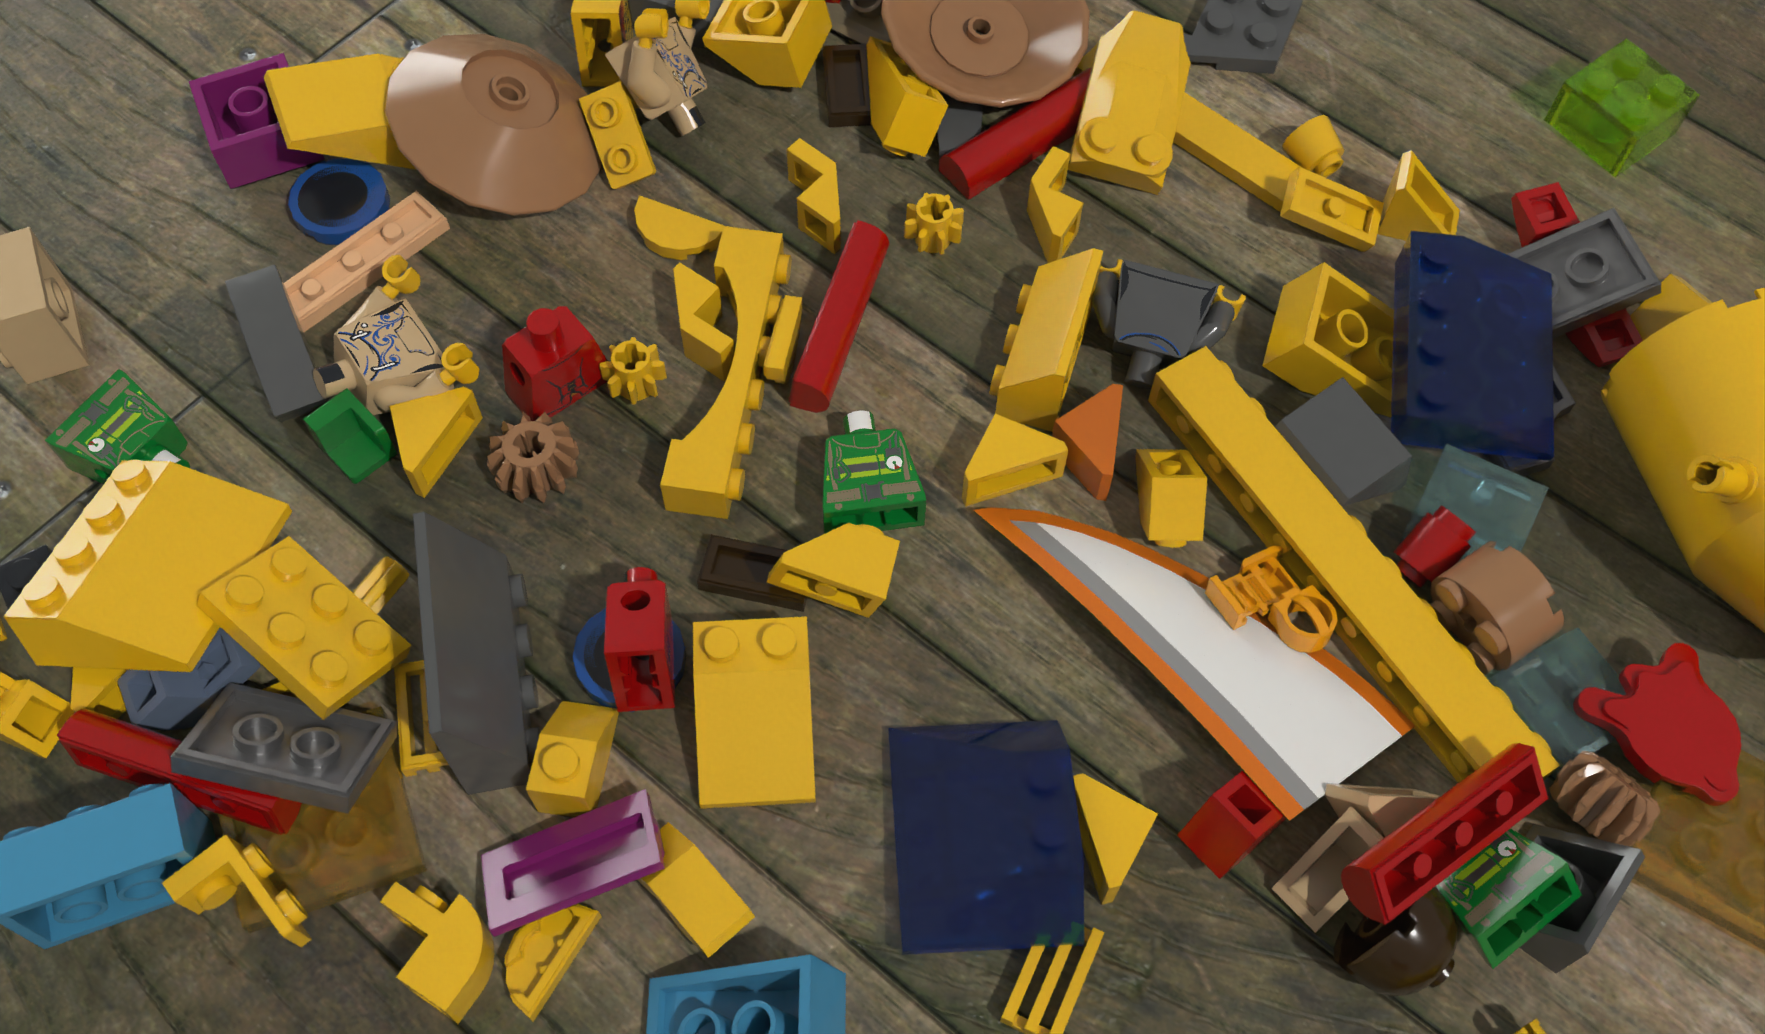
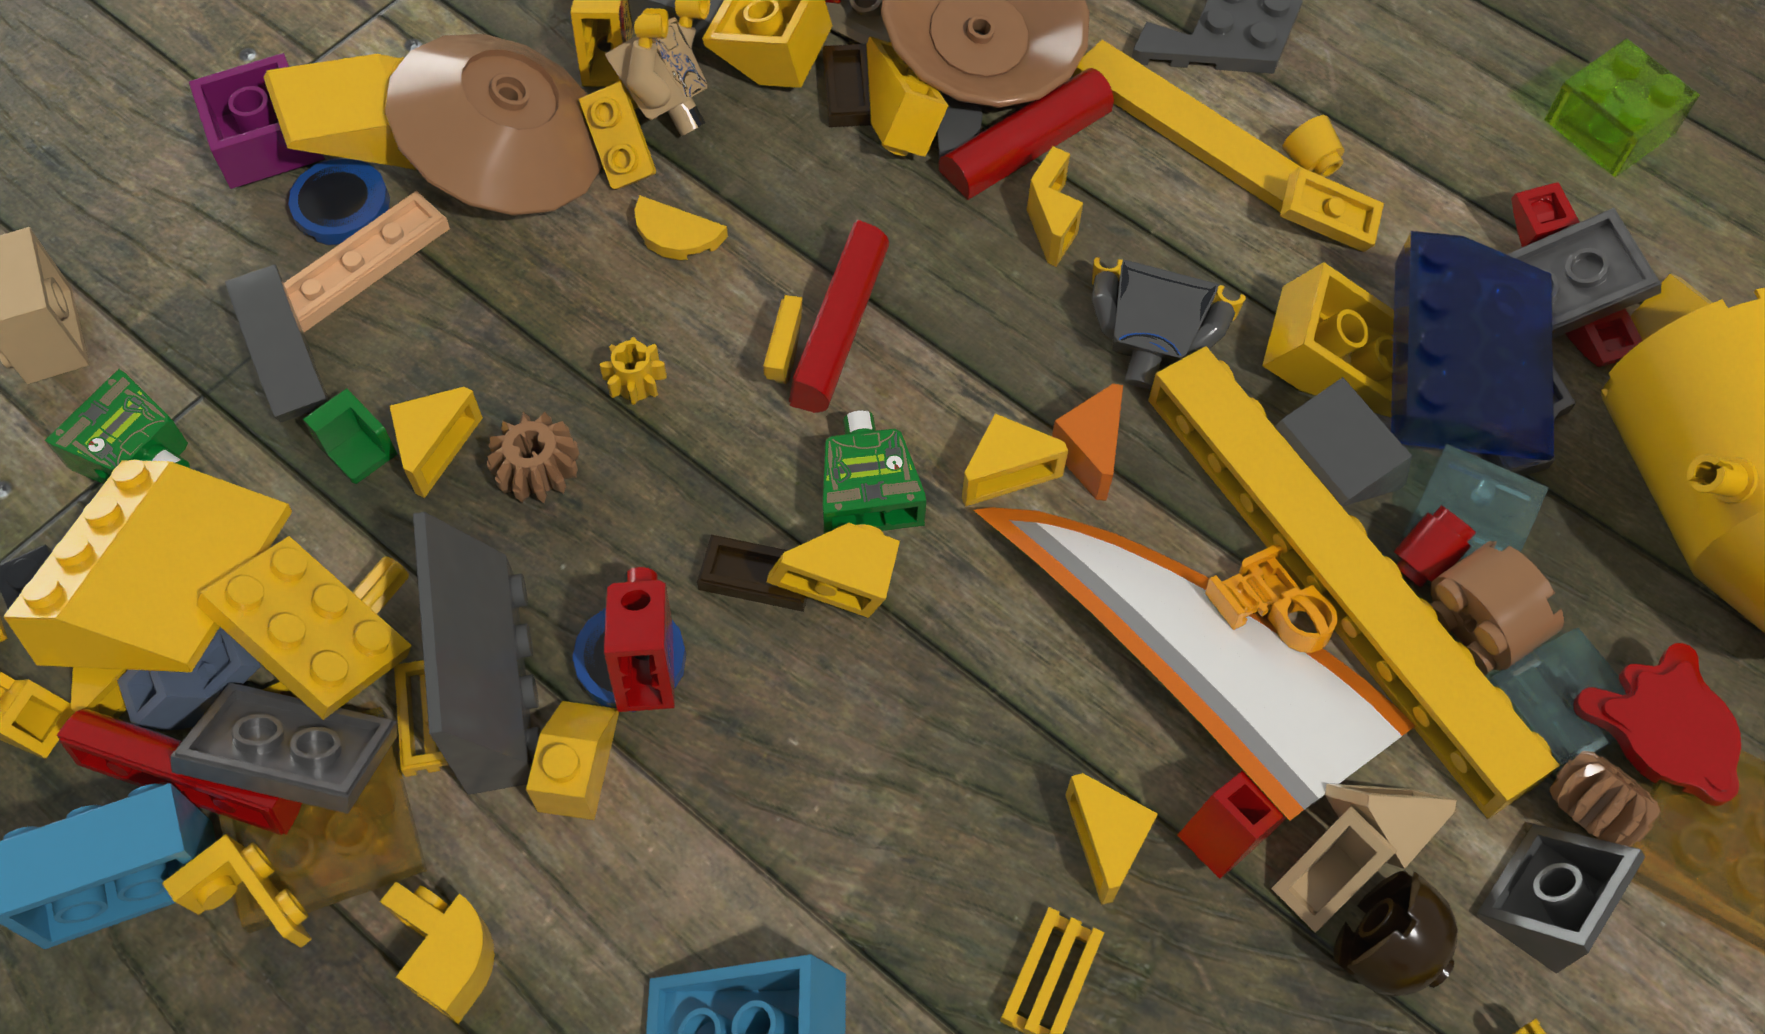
tan torso [313,255,479,415] -> none
magenta piece [481,789,665,937] -> none
red torso [502,306,607,421] -> none
yellow tile [504,904,602,1022] -> none
yellow slope [637,822,755,958] -> none
yellow arch [660,226,792,519] -> none
yellow slope [673,262,735,381] -> none
yellow slope [693,616,816,809] -> none
yellow slope [787,138,841,254] -> none
clear blue slope [888,720,1084,955] -> none
yellow gear [904,193,964,255] -> none
yellow slope [989,248,1104,432] -> none
yellow slope [1068,10,1191,195] -> none
yellow slope [1136,449,1207,548] -> none
red brick [1341,743,1548,925] -> none
yellow slope [1377,151,1460,250] -> none
green torso [1434,828,1582,969] -> none

